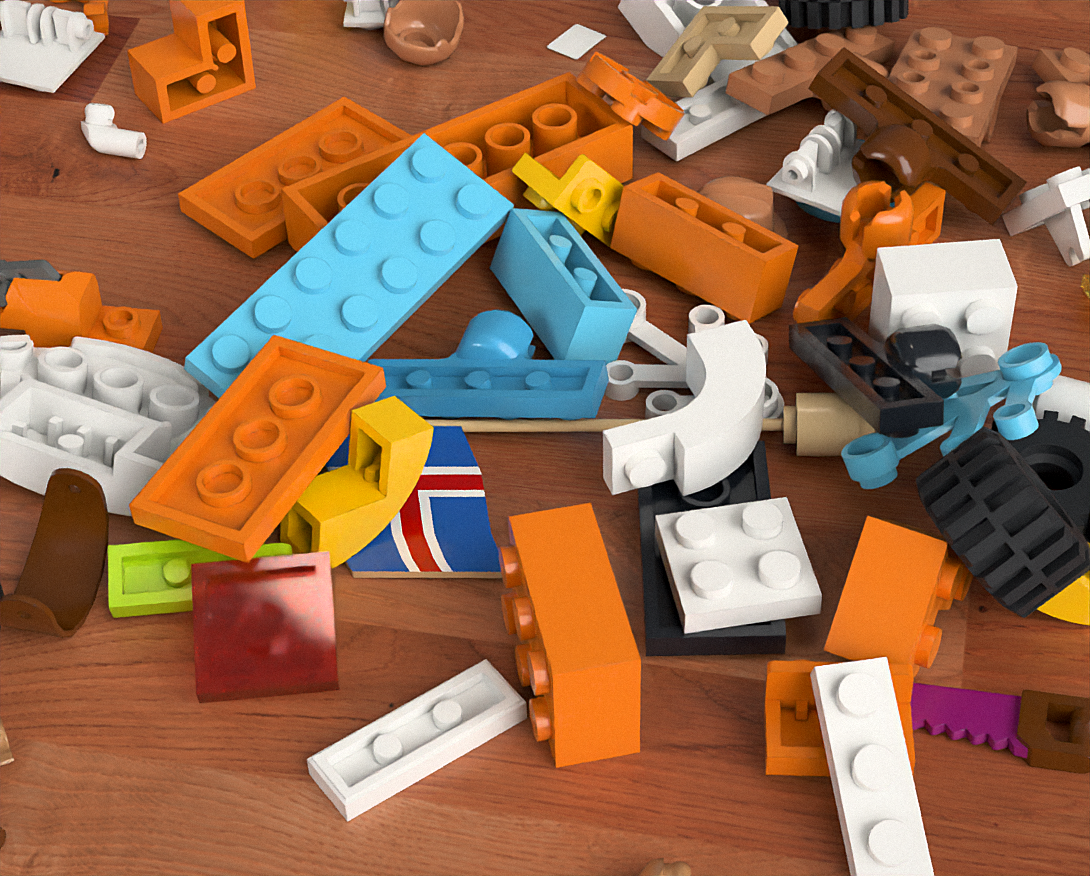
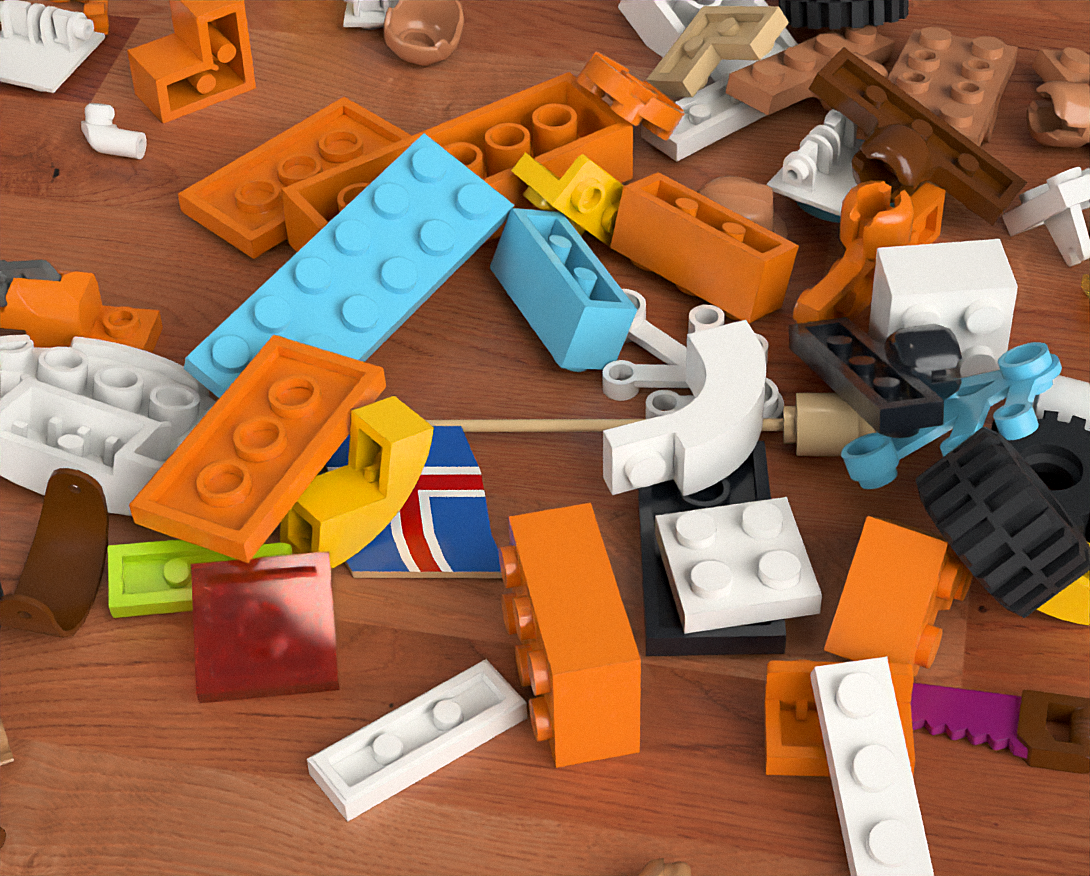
dark azure plate [367,309,609,420] -> none
white sticker [547,24,606,59] -> none

